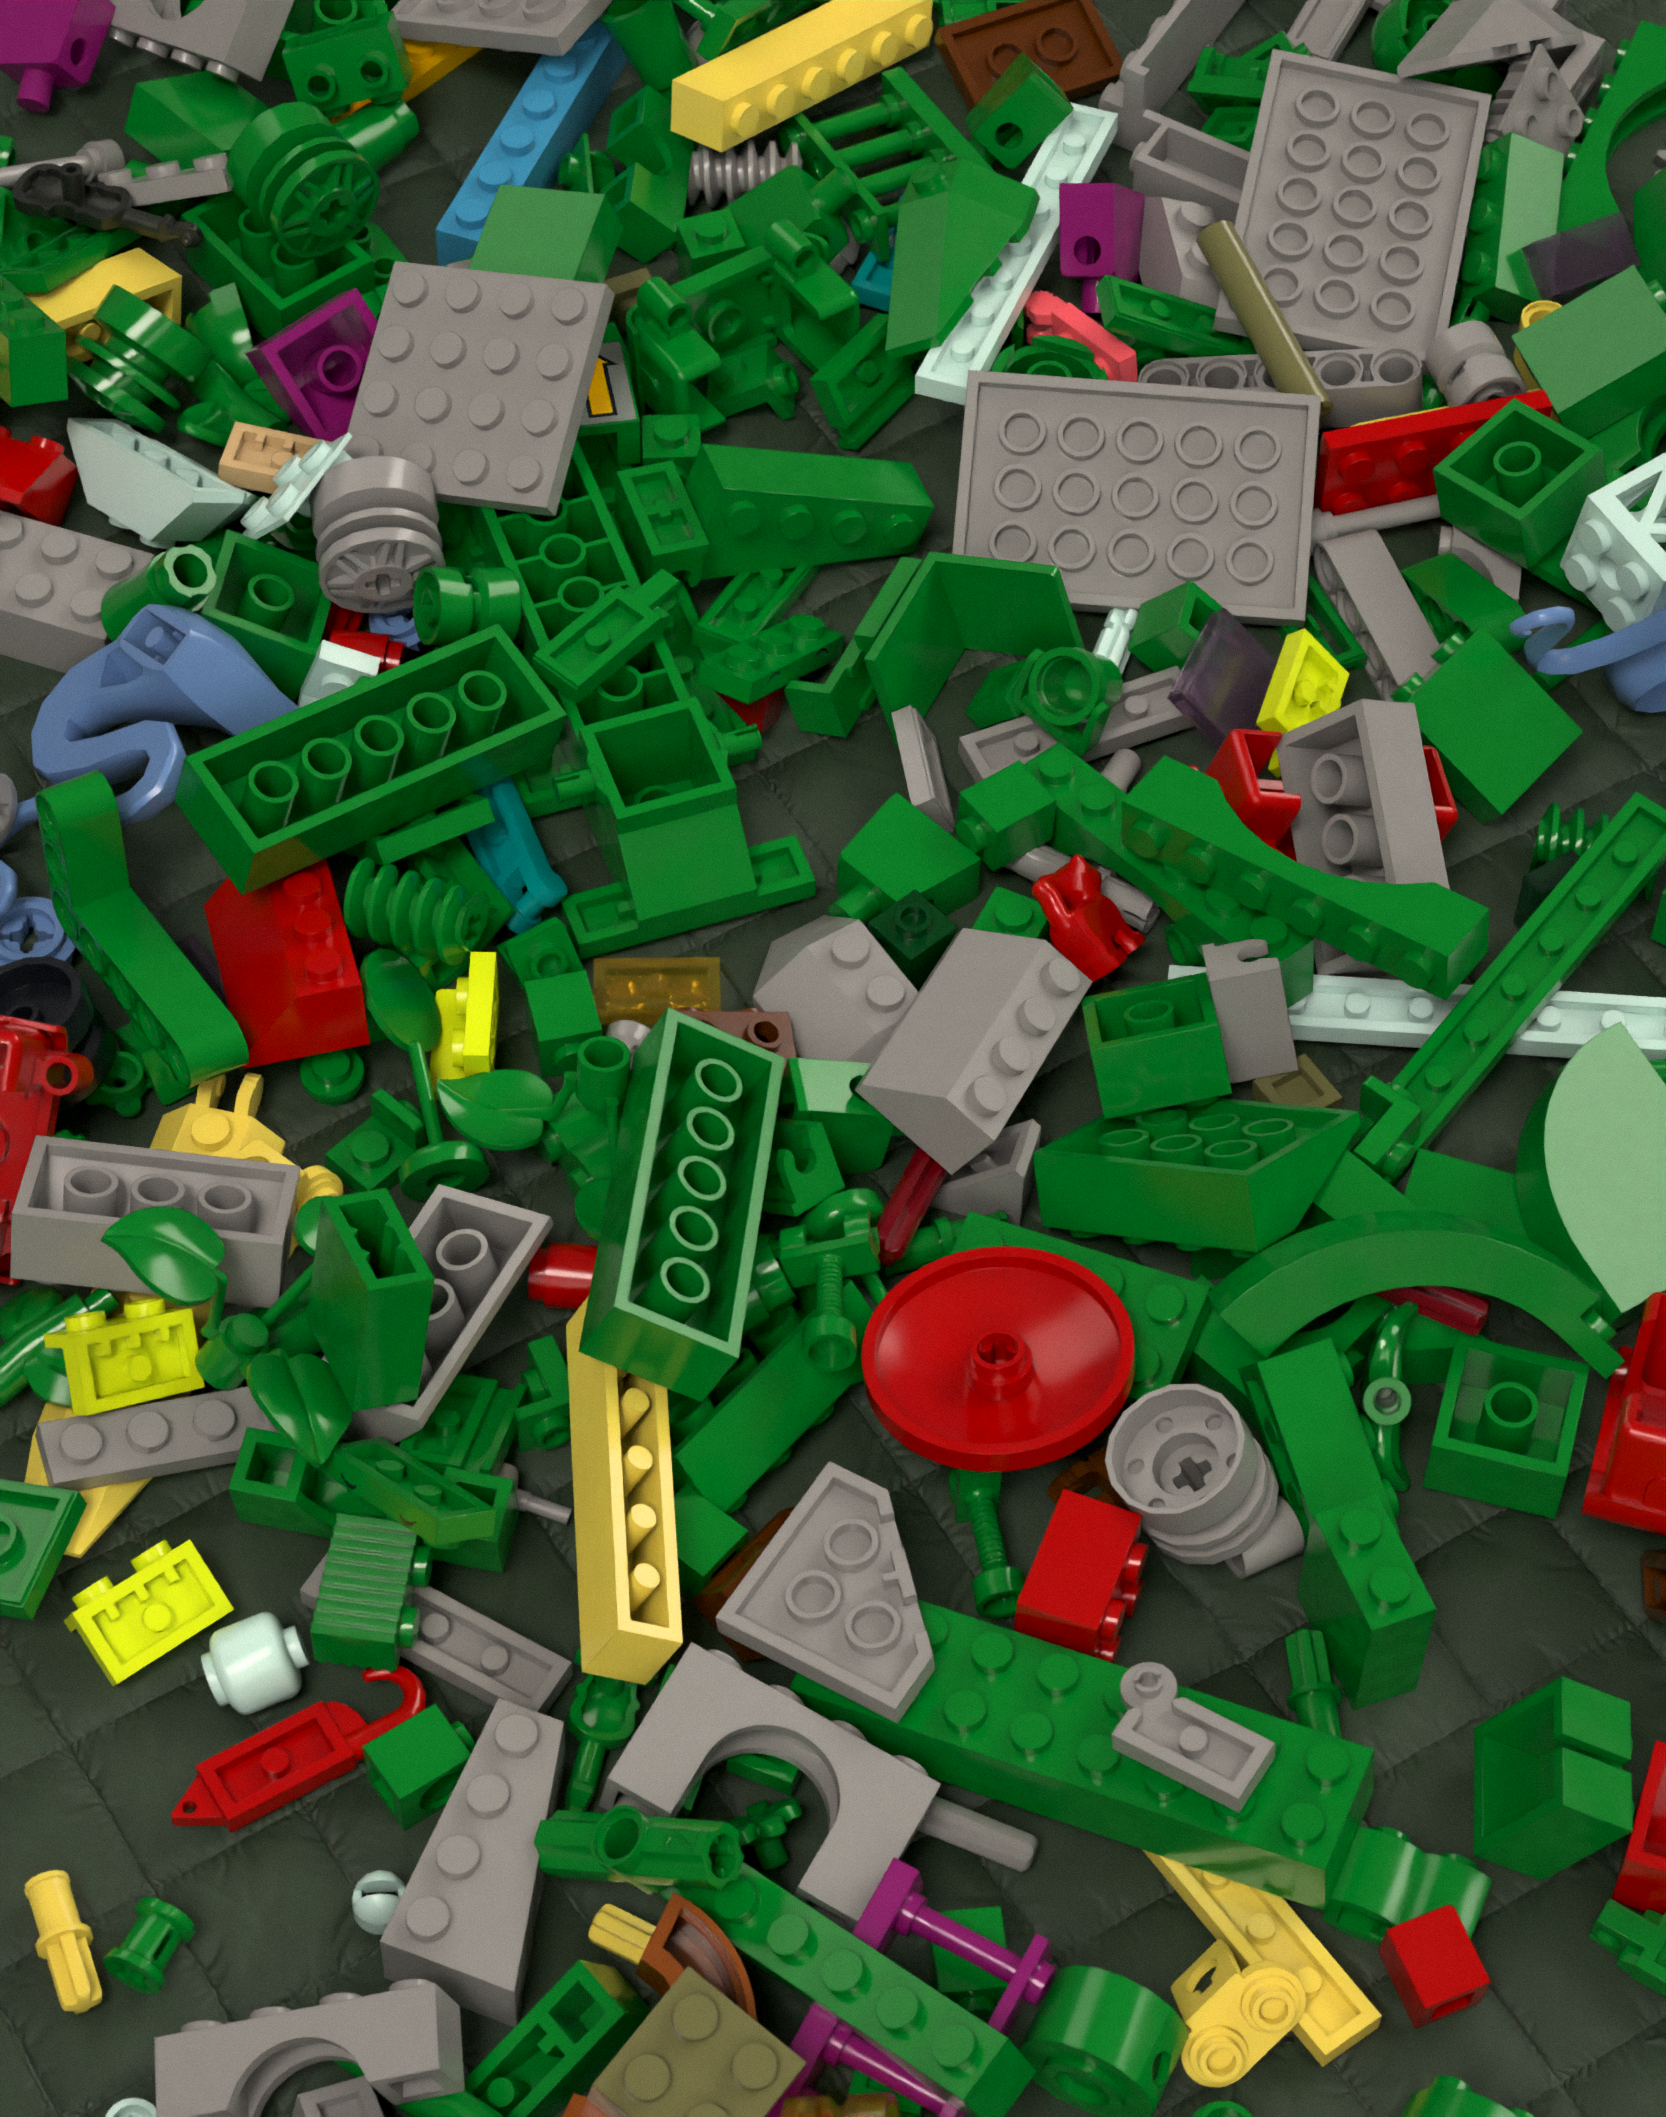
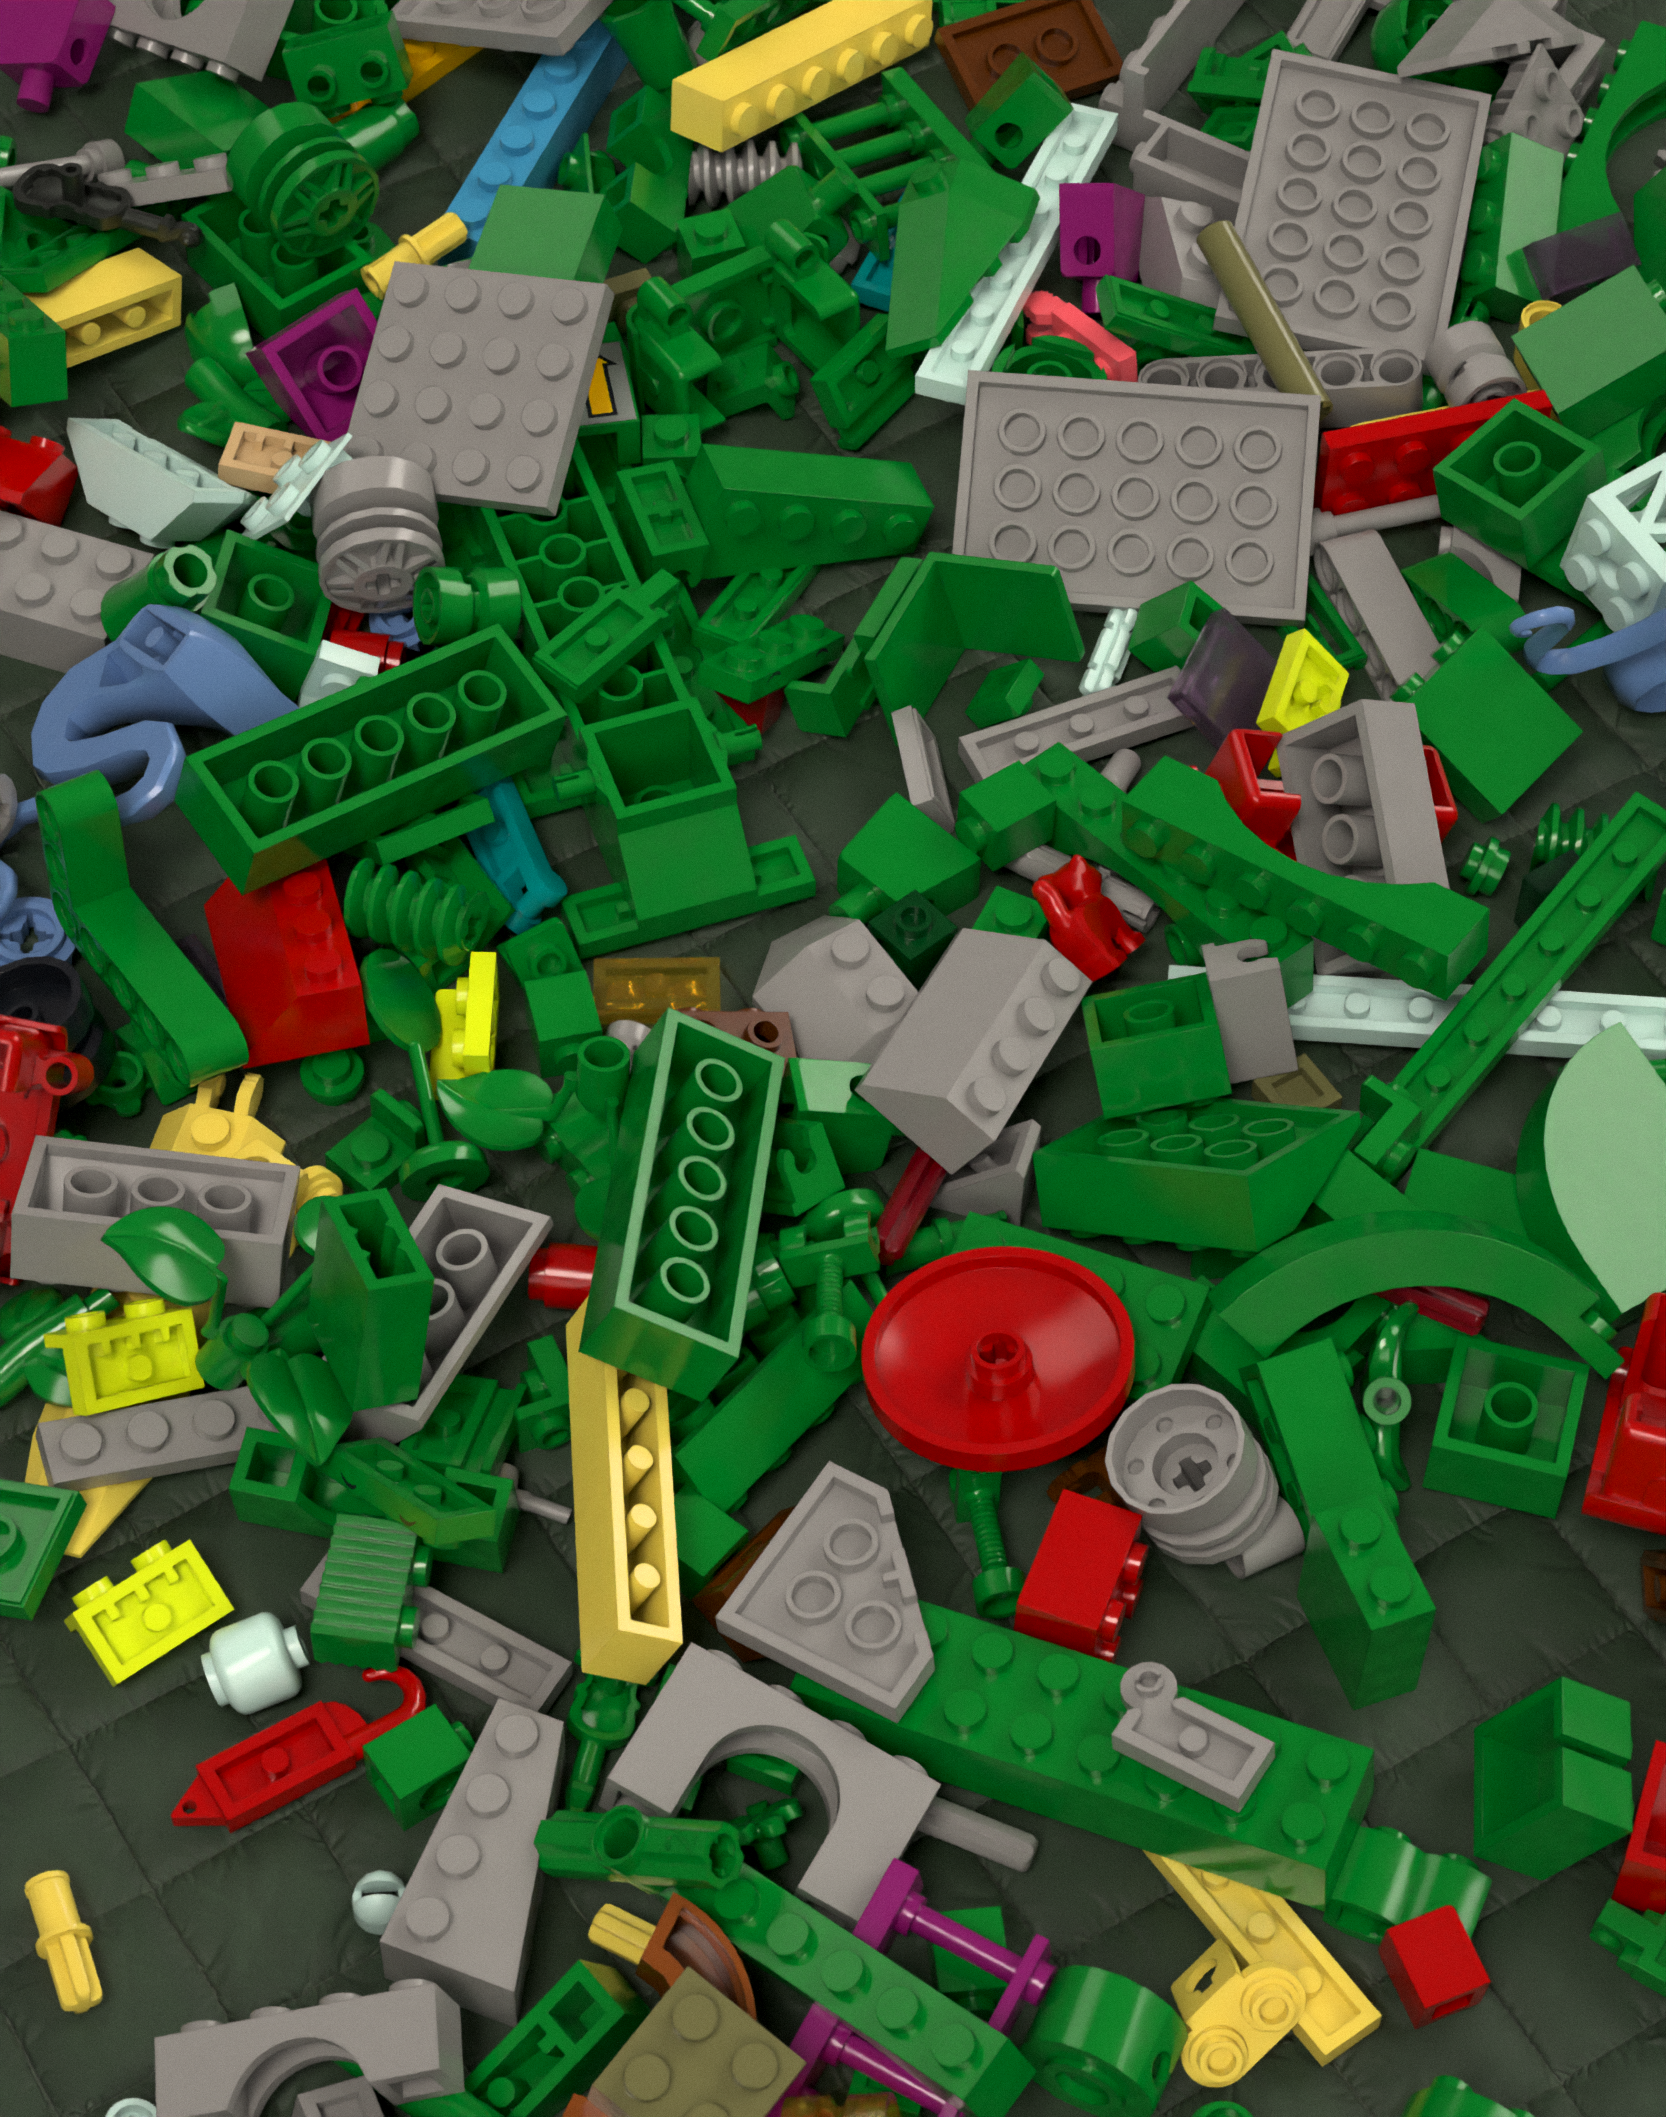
green wheel [66,284,215,436] -> none
green bush [103,1896,196,1995] -> none
green piece [1013,646,1123,756] -> none
green axle [1284,1628,1343,1738] -> none
none -> light yellow axle [360,212,468,300]
none -> green plate [1458,836,1511,896]

